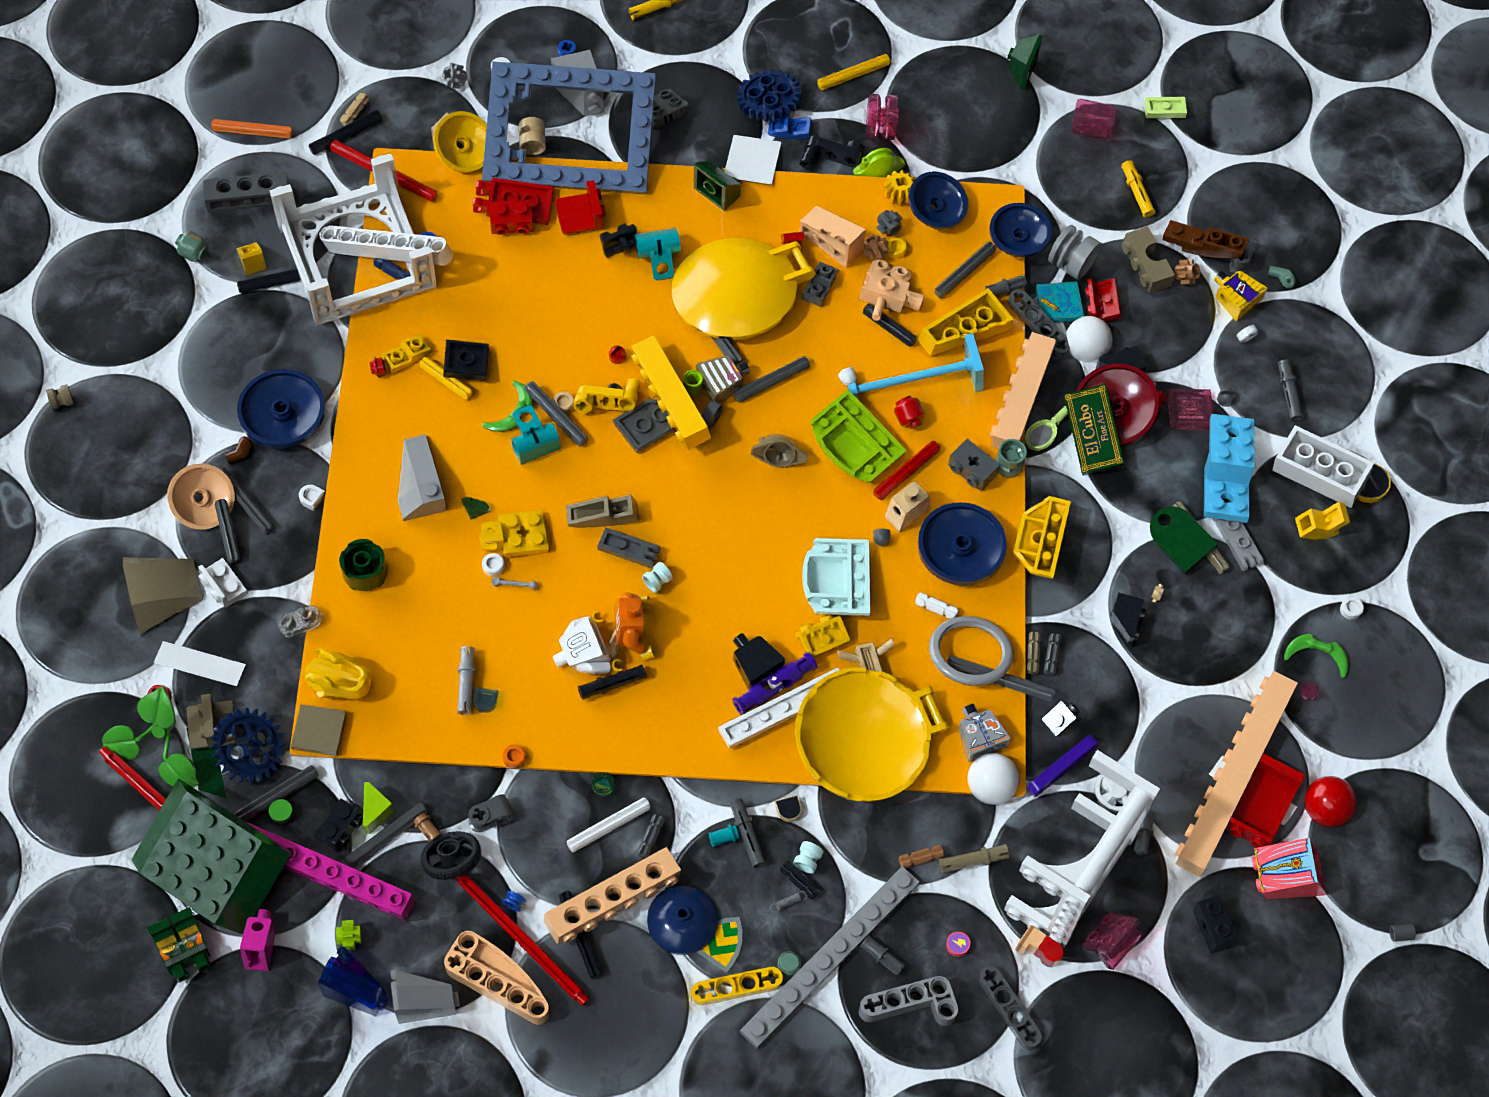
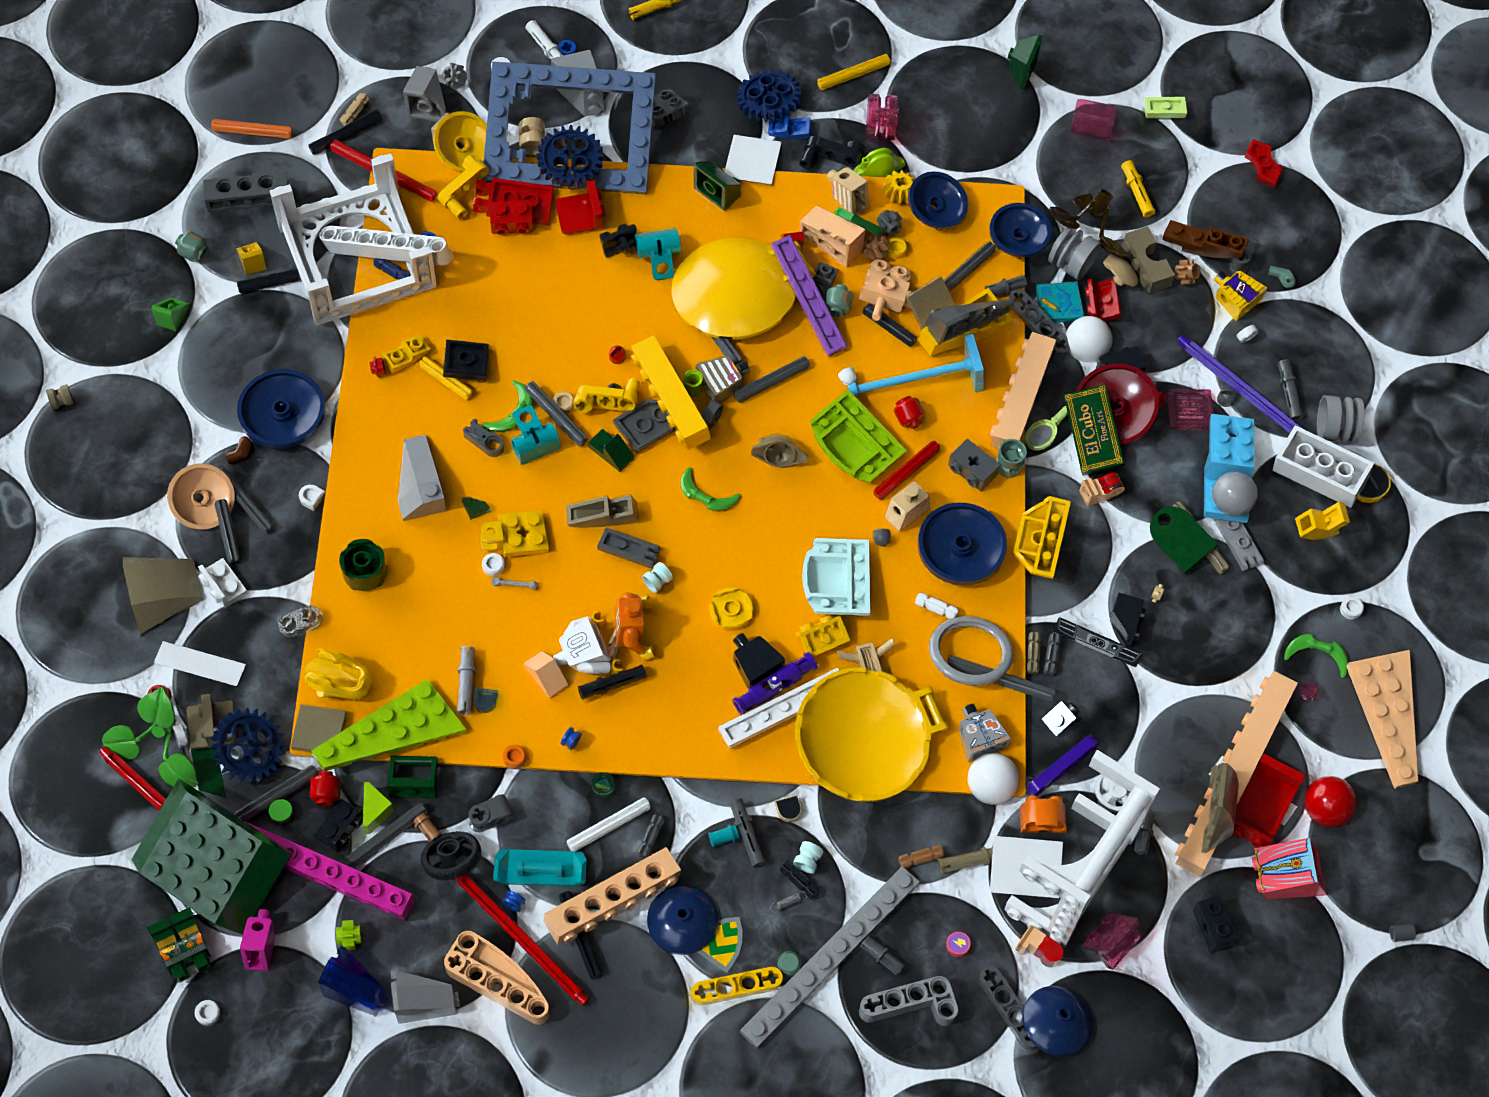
none -> bright green slope [151,297,190,331]
none -> white tile [172,724,189,748]
none -> white tile [195,1000,221,1026]
none -> red head [310,771,341,806]
none -> lime wing [311,679,467,771]
none -> dark green tile [387,755,438,798]
none -> light grey slope [403,66,446,122]
none -> yellow beam [437,154,489,220]
none -> dark grey piece [463,419,504,457]
none -> teal piece [493,849,587,887]
none -> light nougat slope [523,652,568,699]
none -> white pin [525,20,563,59]
none -> dark blue gear [536,125,604,189]
none -> blue bush [561,727,582,750]
none -> dark green slope [588,429,634,472]
none -> bright green piece [681,467,740,511]
none -> yellow tile [709,587,754,631]
none -> medium lavender tile [771,235,847,357]
none -> sand green head [825,284,853,317]
none -> tan torso [827,167,869,215]
none -> green tile [834,207,881,236]
none -> dark tan tile [905,276,956,330]
none -> dark grey wedge [926,299,1015,345]
none -> white sticker [990,836,1063,898]
none -> orange cylinder [1020,796,1067,833]
none -> dark blue dish [1022,986,1092,1056]
none -> dark brown plant [1049,188,1133,258]
none -> sticker [1053,617,1142,667]
none -> light nougat leg [1079,473,1125,507]
none -> tan dish [1103,254,1138,287]
none -> dark purple piece [1177,335,1305,433]
none -> dark tan wedge [1201,763,1239,853]
none -> light grey piece [1212,471,1258,517]
none -> red tile [1244,139,1283,188]
none -> light grey wheel [1317,395,1364,443]
none -> light nougat wing [1346,650,1418,789]

